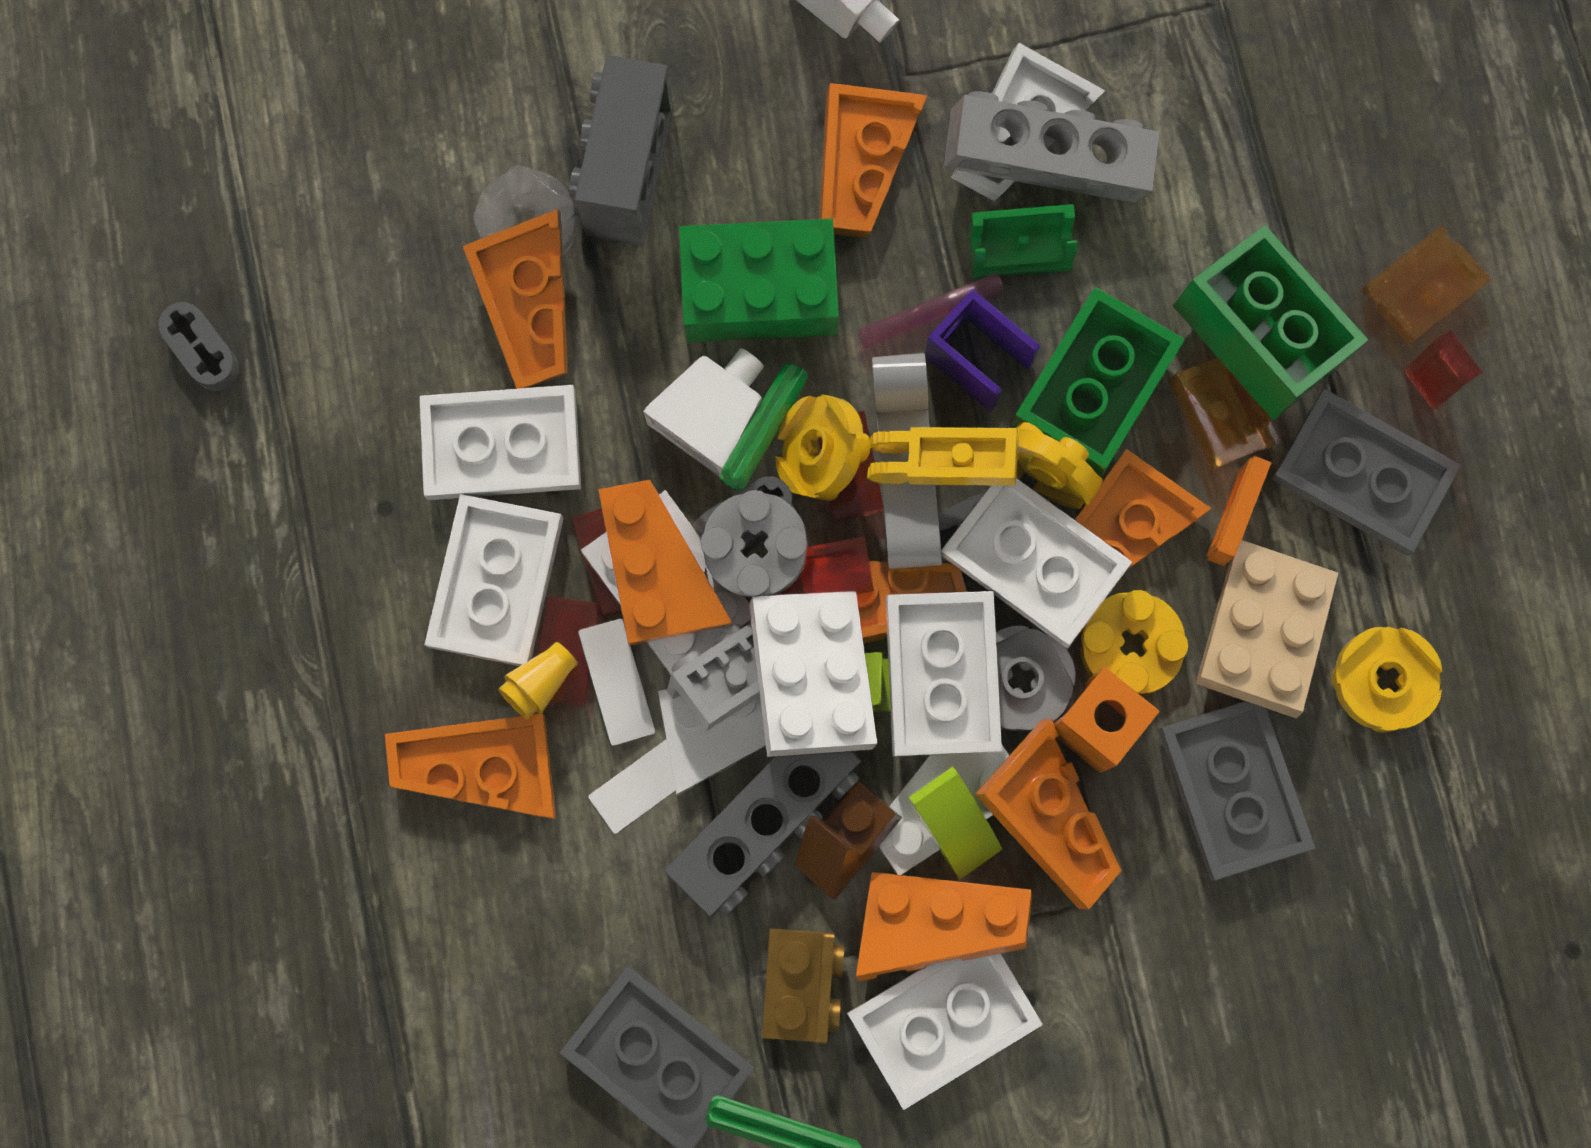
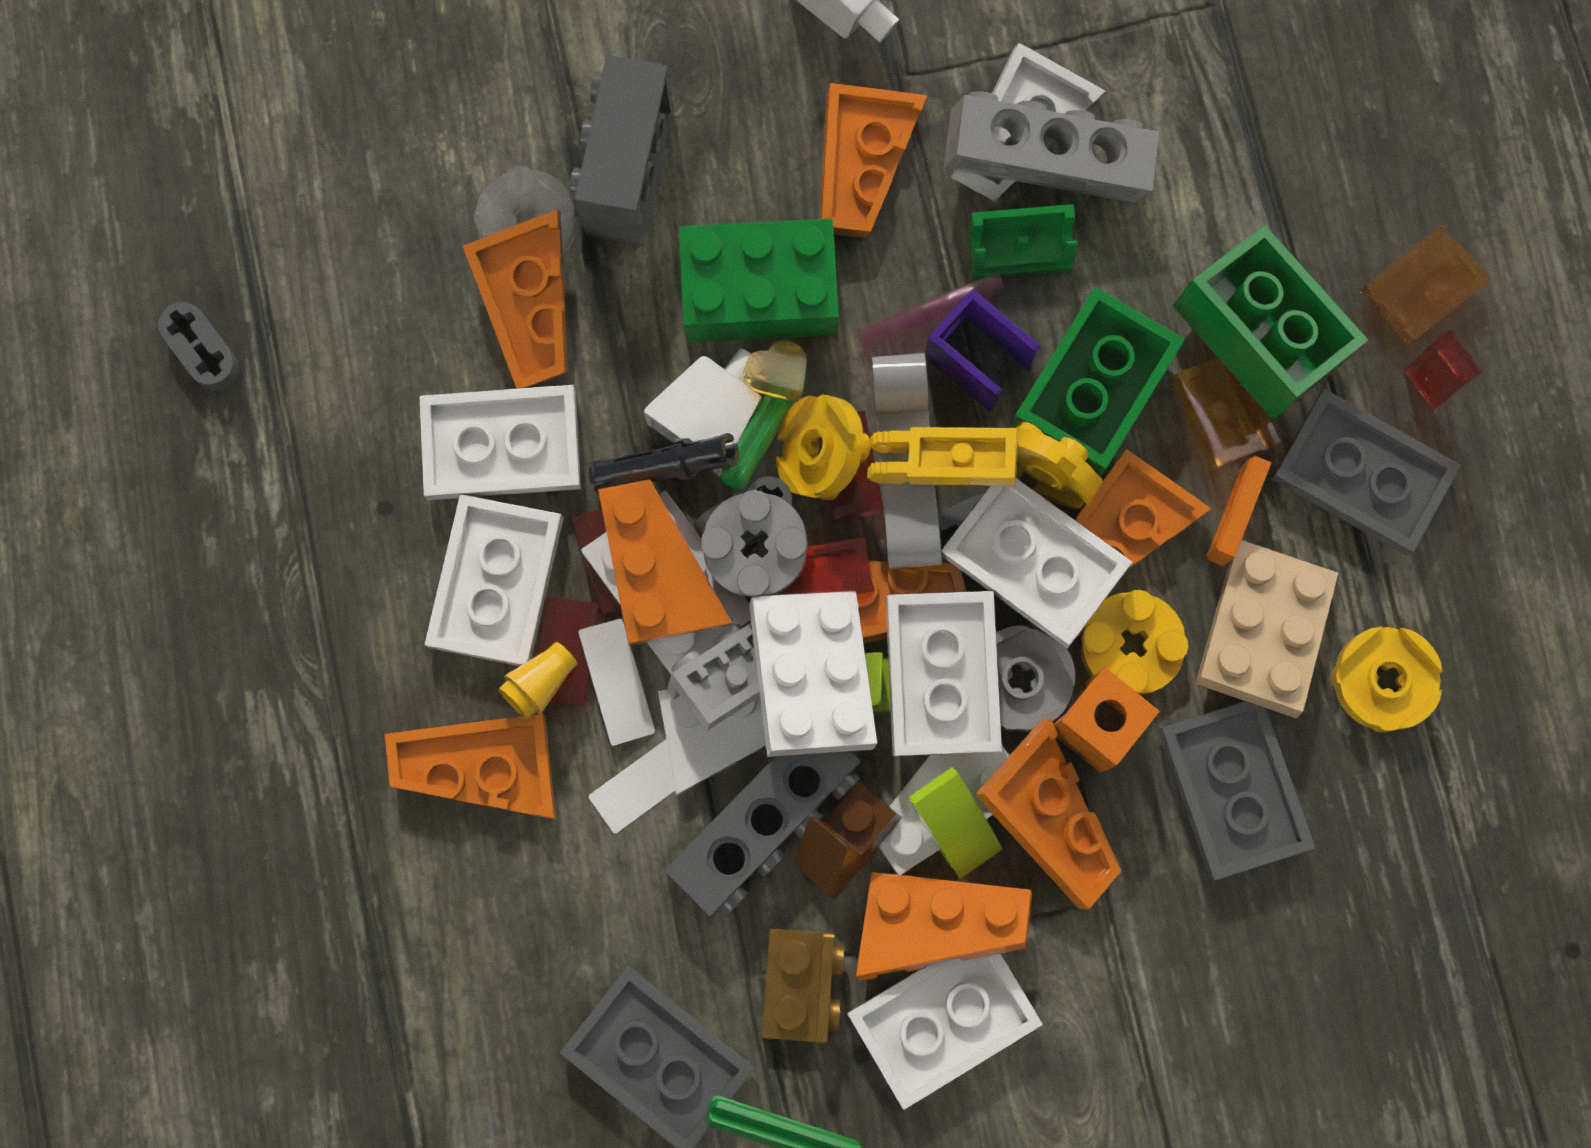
none -> black pin [588,433,739,493]
none -> clear yellow tile [743,340,807,402]

